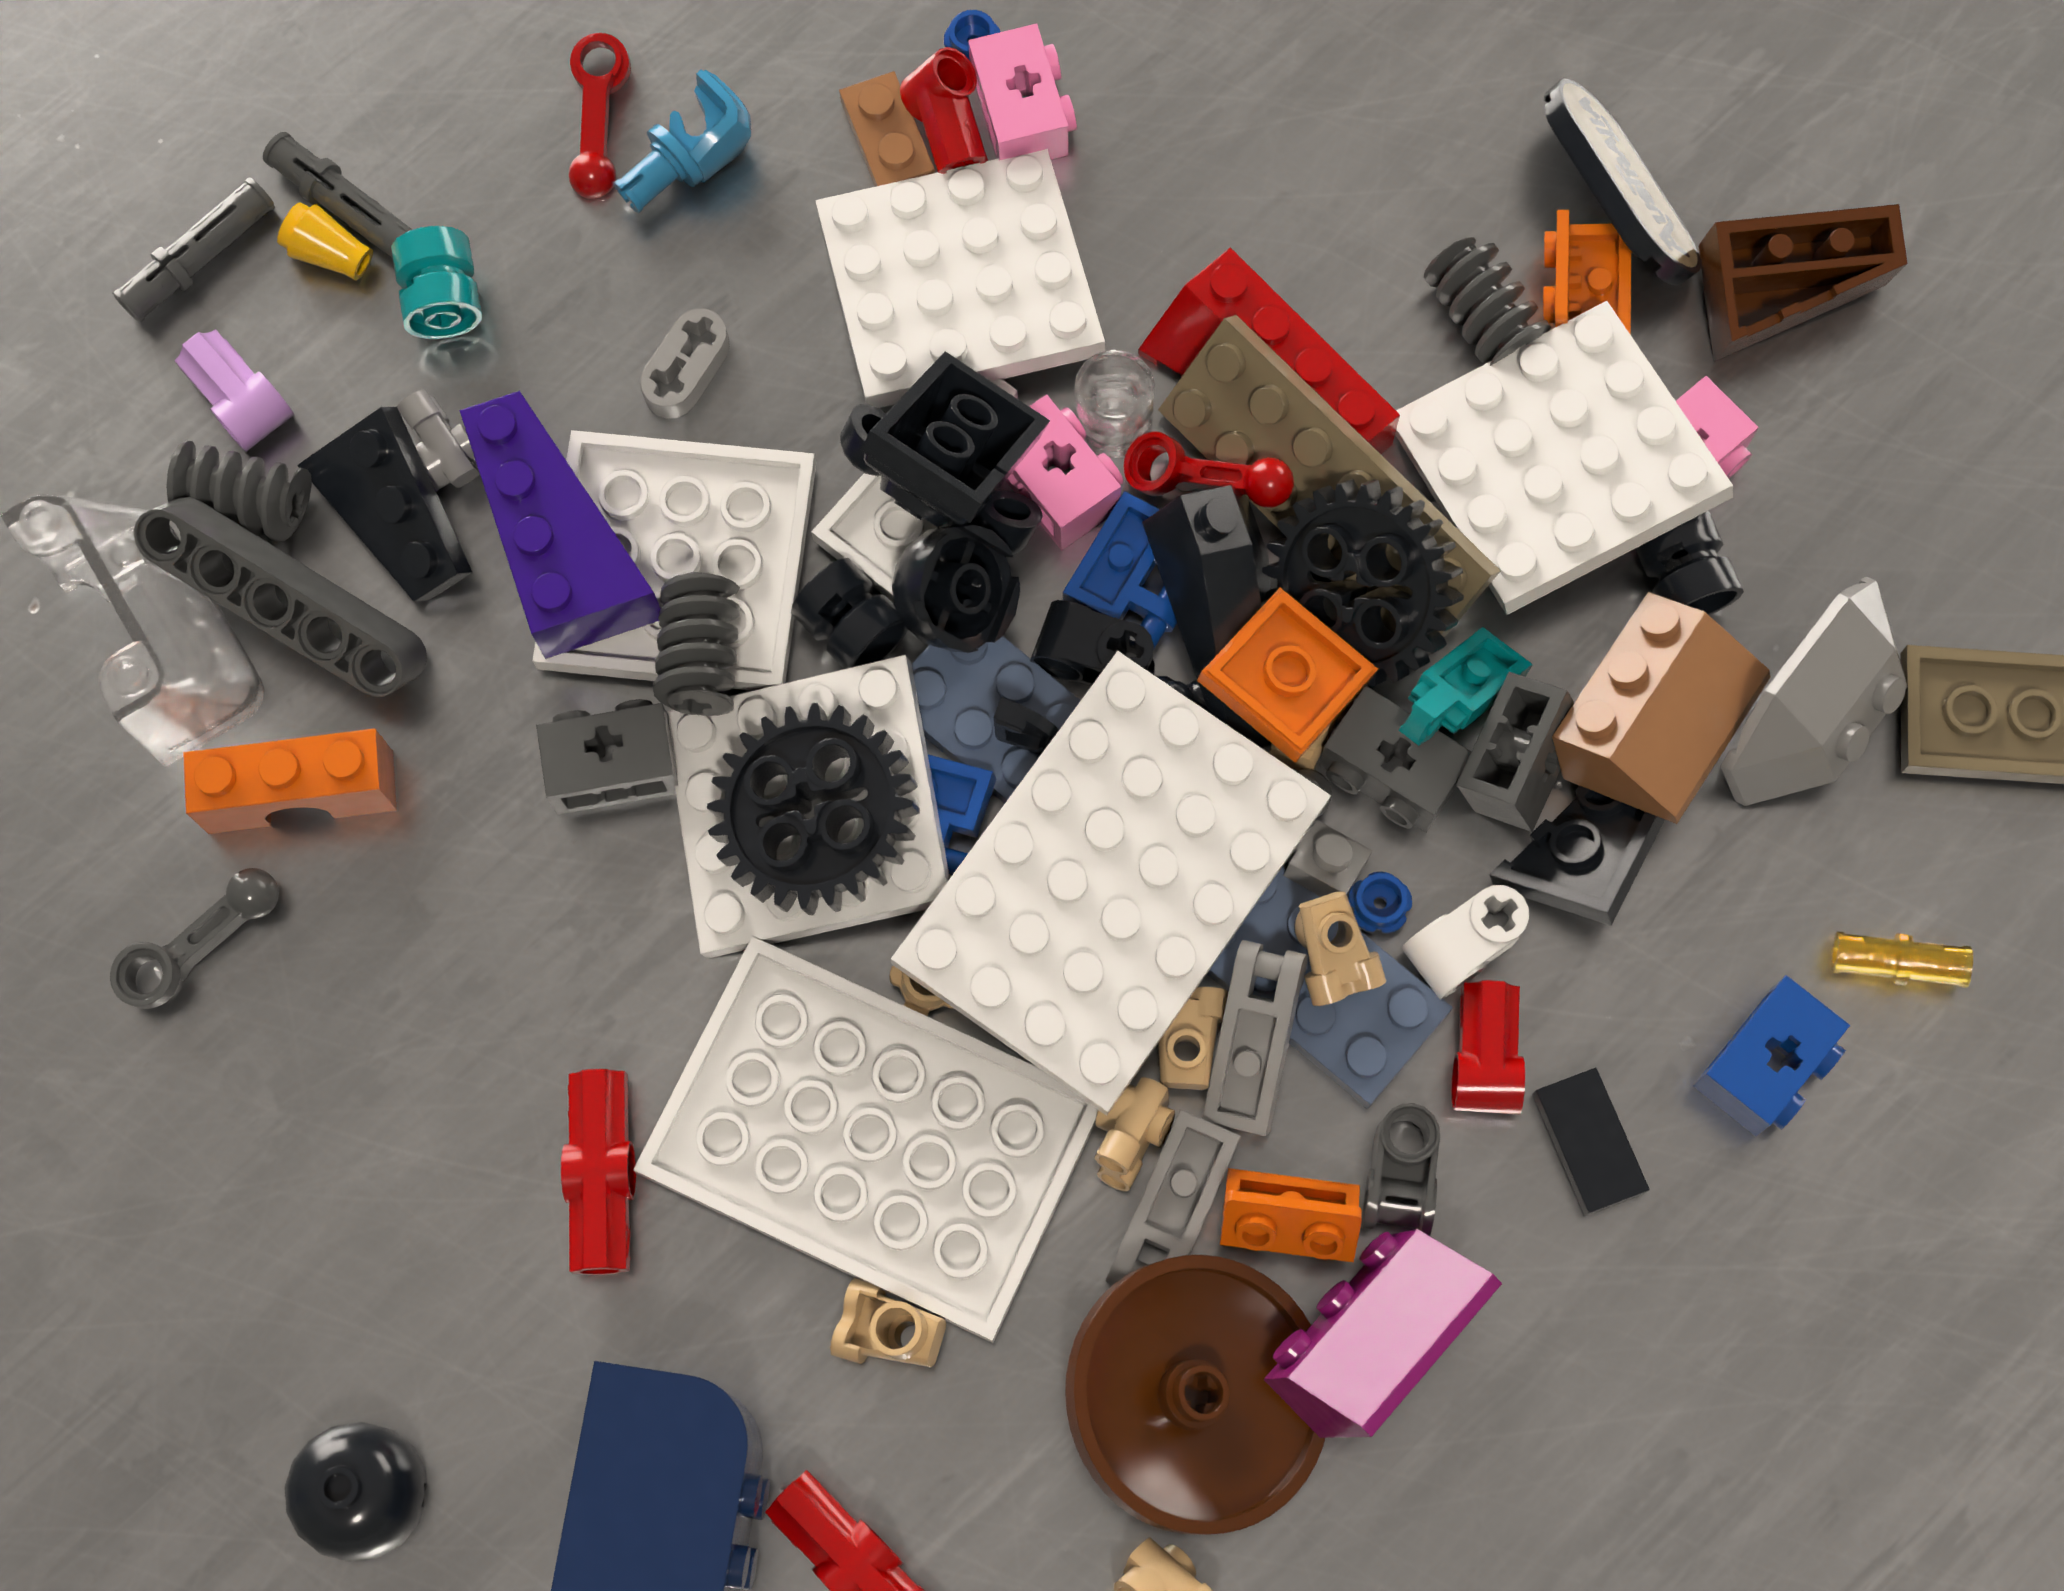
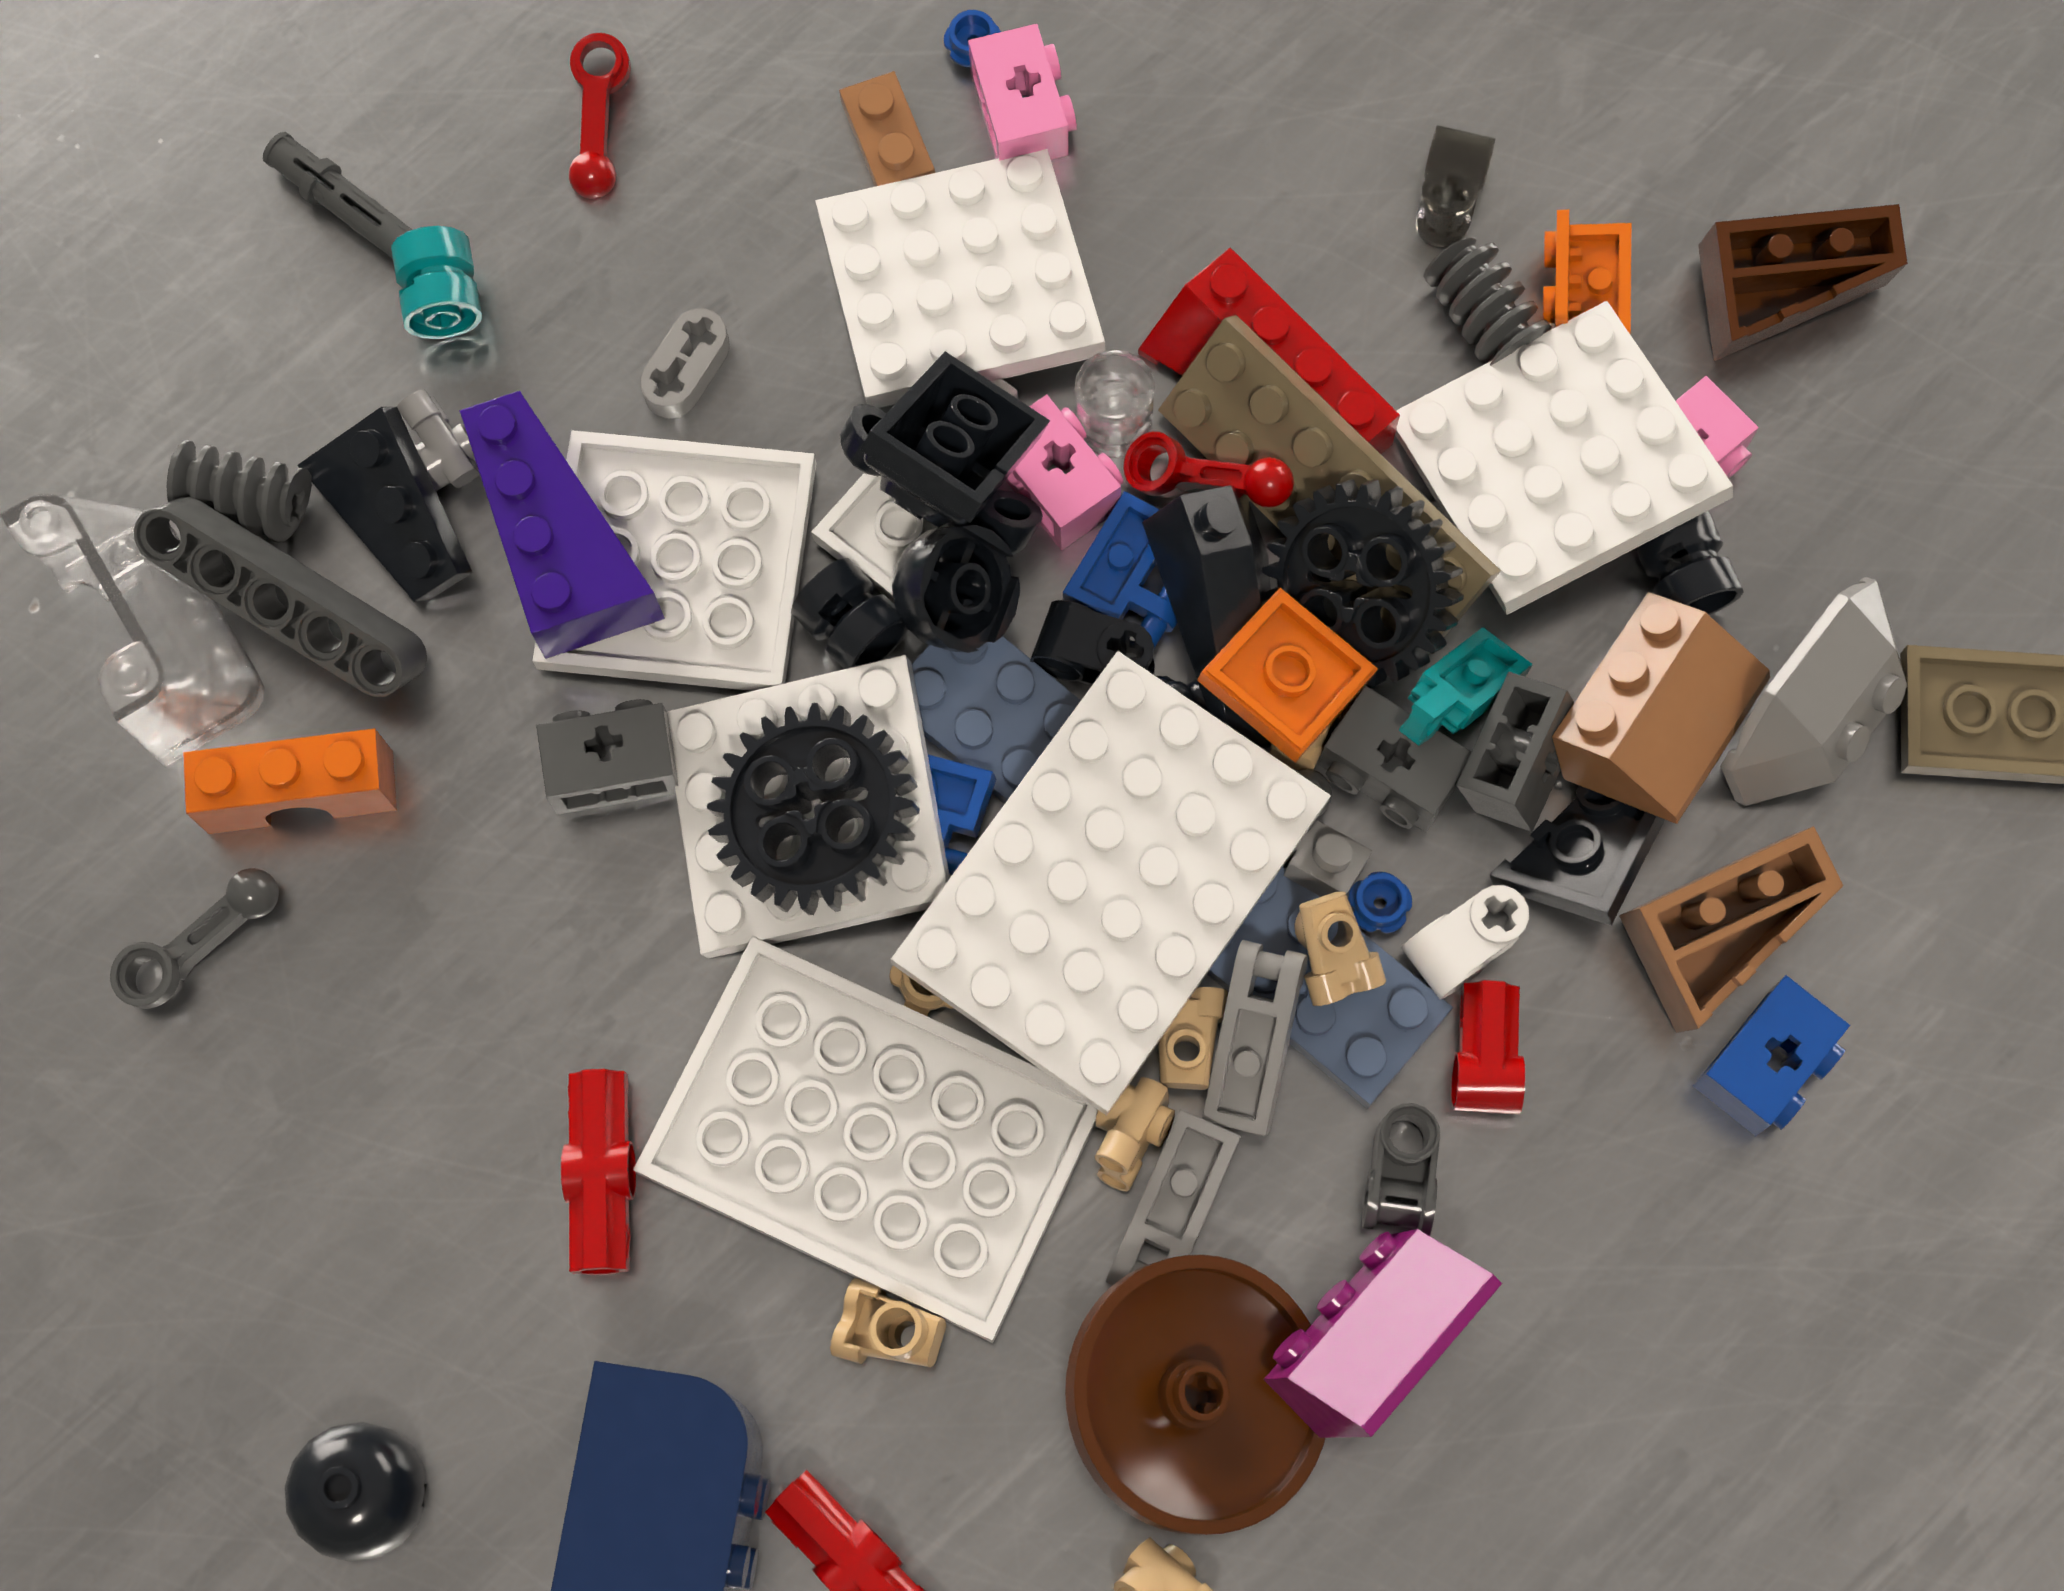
dark grey pin [112,177,275,323] -> none
lavender piece [175,329,294,452] -> none
yellow cone [277,202,373,281] -> none
dark azure piece [613,69,751,213] -> none
dark grey piece [653,572,740,716] -> none
red piece [900,47,988,174] -> none
black tile [993,697,1059,754] -> none
orange bracket [1220,1168,1362,1263] -> none
black tile [1532,1067,1650,1216] -> none
tile [1543,78,1701,285] -> none
clear yellow pin [1831,931,1973,988] -> none
none -> clear smoke piece [1416,125,1496,248]
none -> medium nougat wedge [1619,826,1843,1033]

